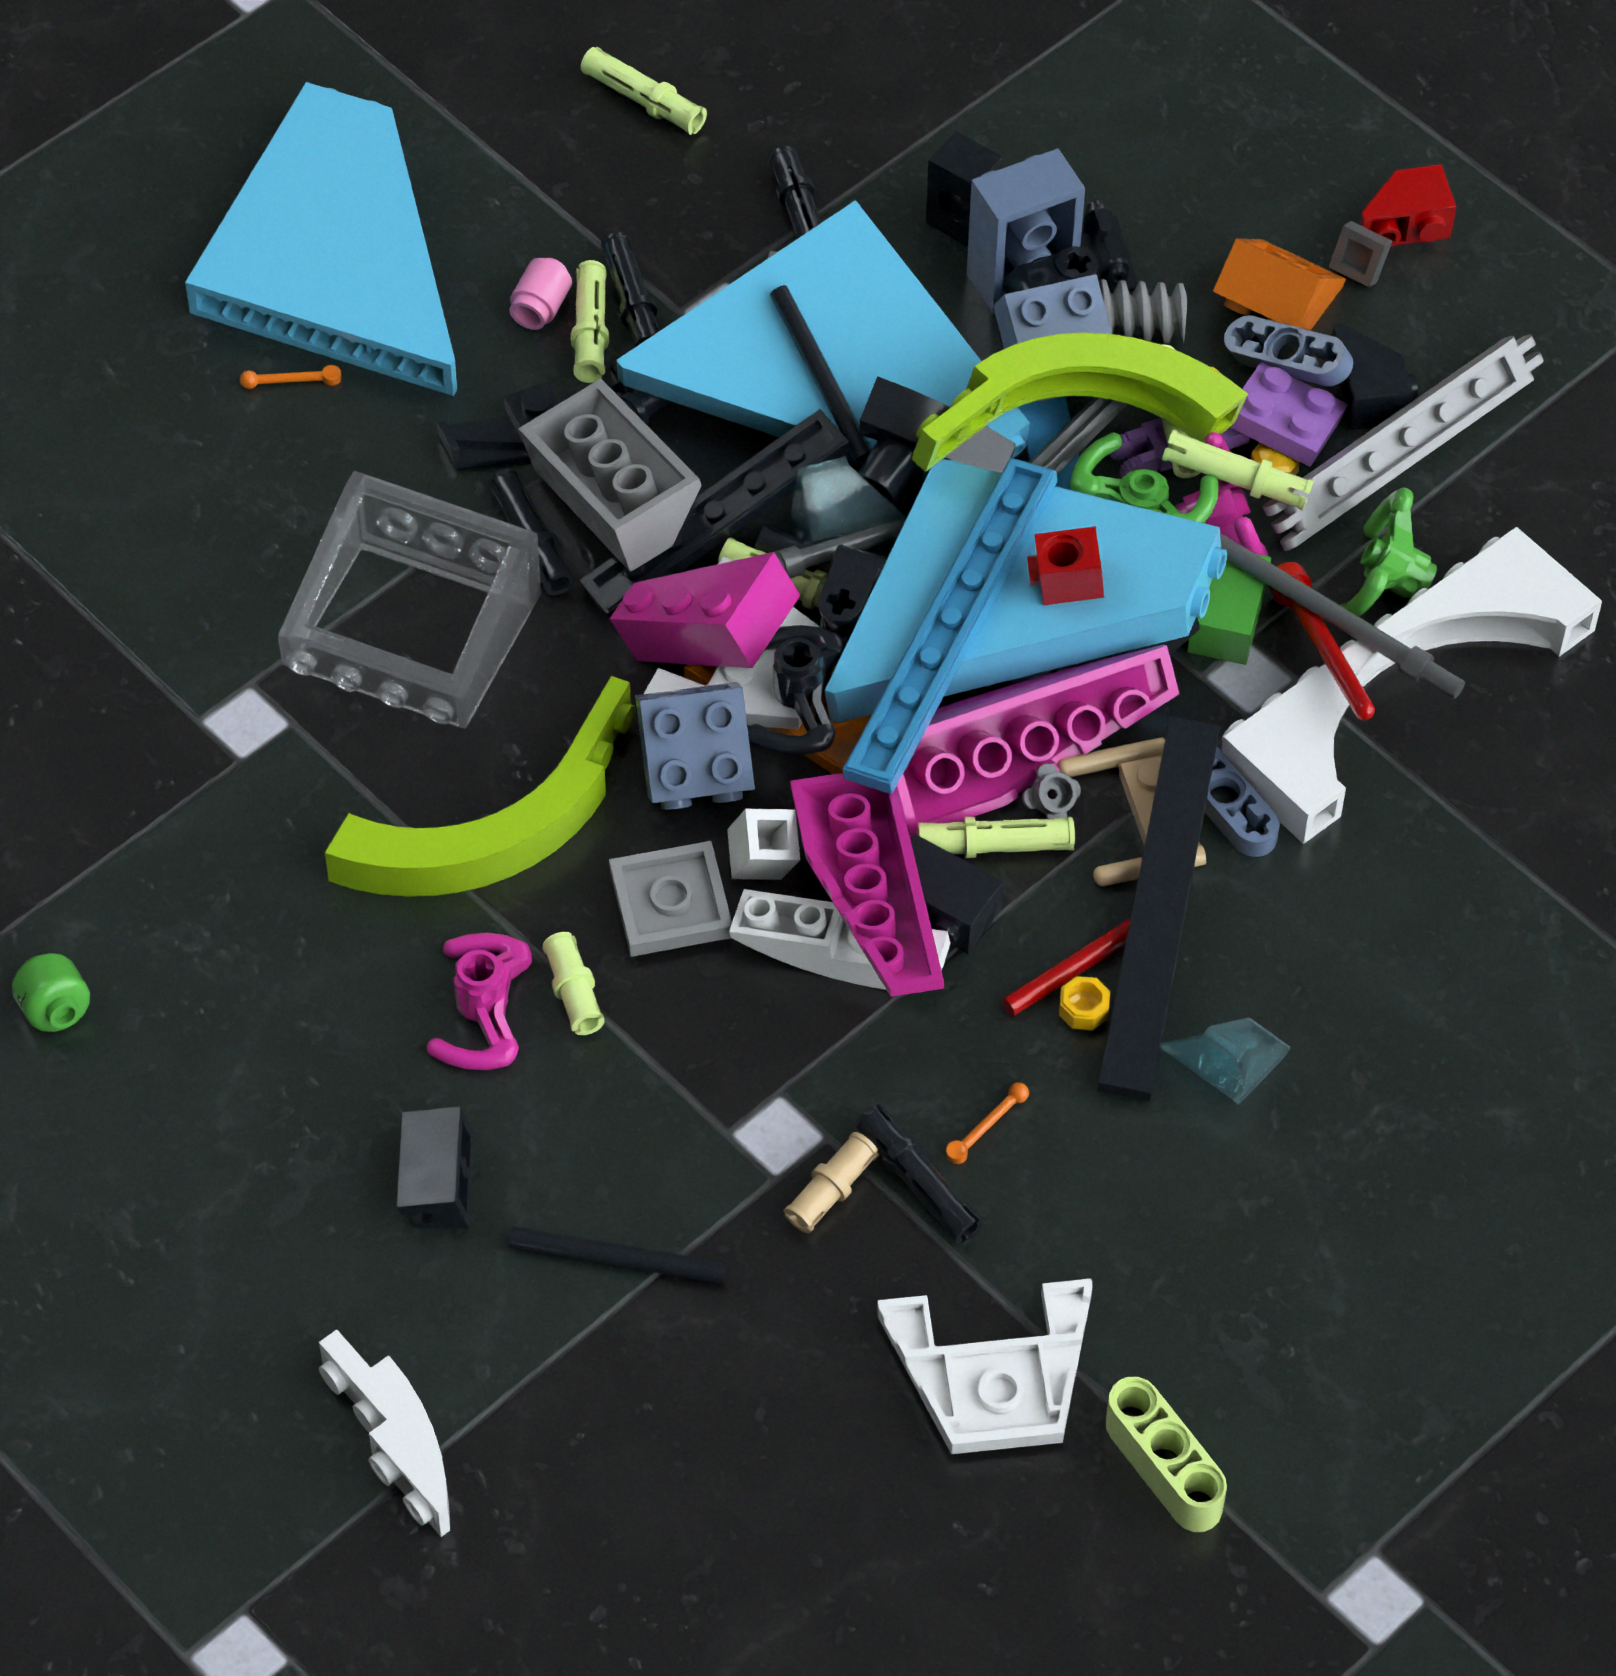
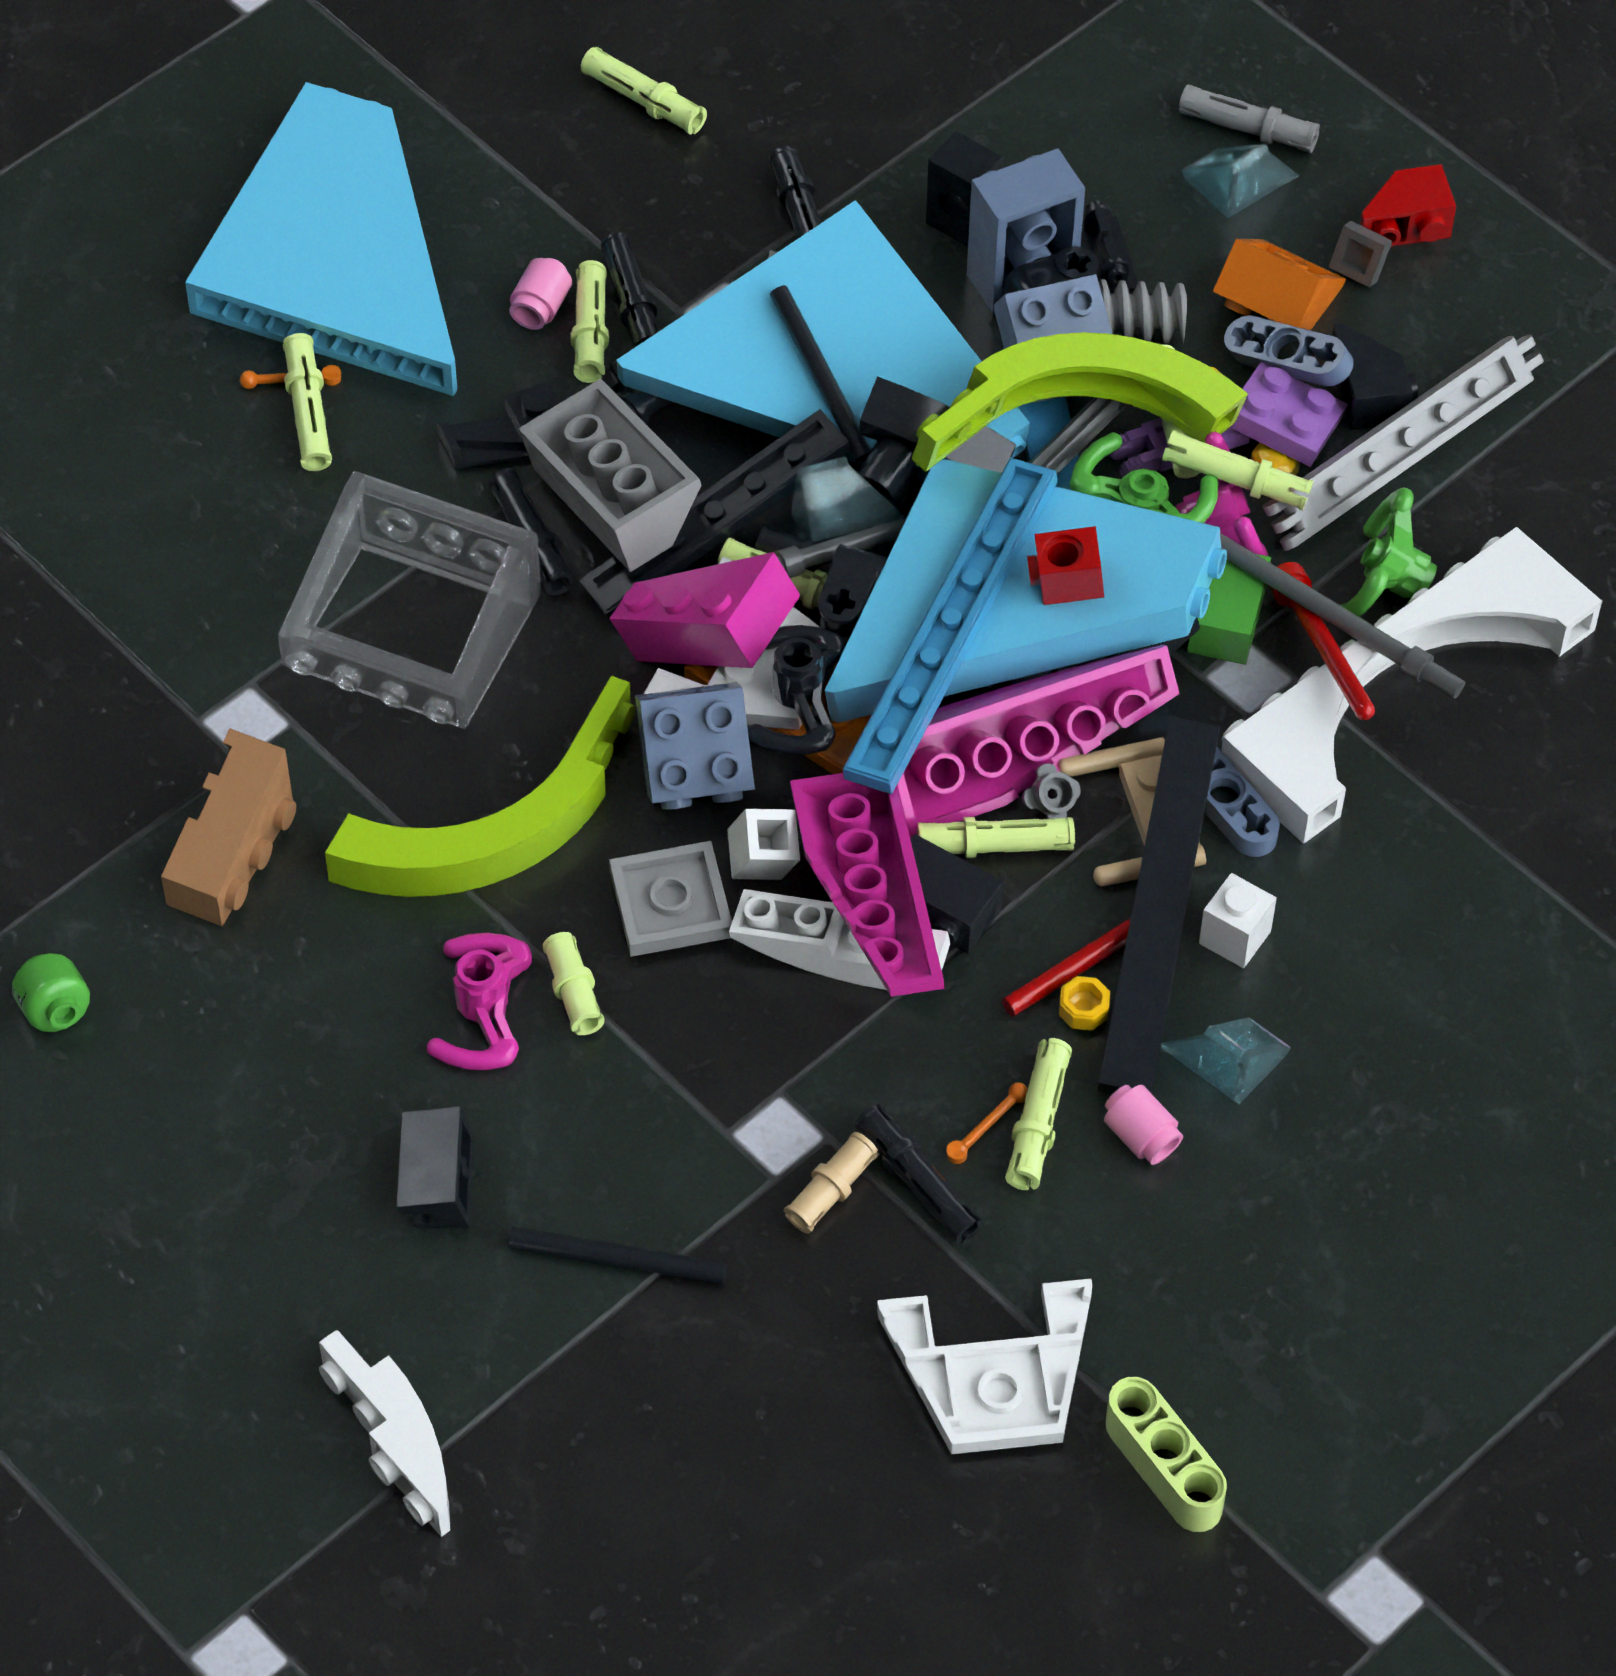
none -> medium nougat wedge [161,728,296,926]
none -> yellowish green pin [283,333,332,471]
none -> yellowish green pin [1005,1038,1072,1190]
none -> bright pink brick [1104,1085,1183,1165]
none -> light grey pin [1179,84,1320,153]
none -> clear light blue slope [1181,144,1299,218]
none -> white brick [1199,873,1277,968]

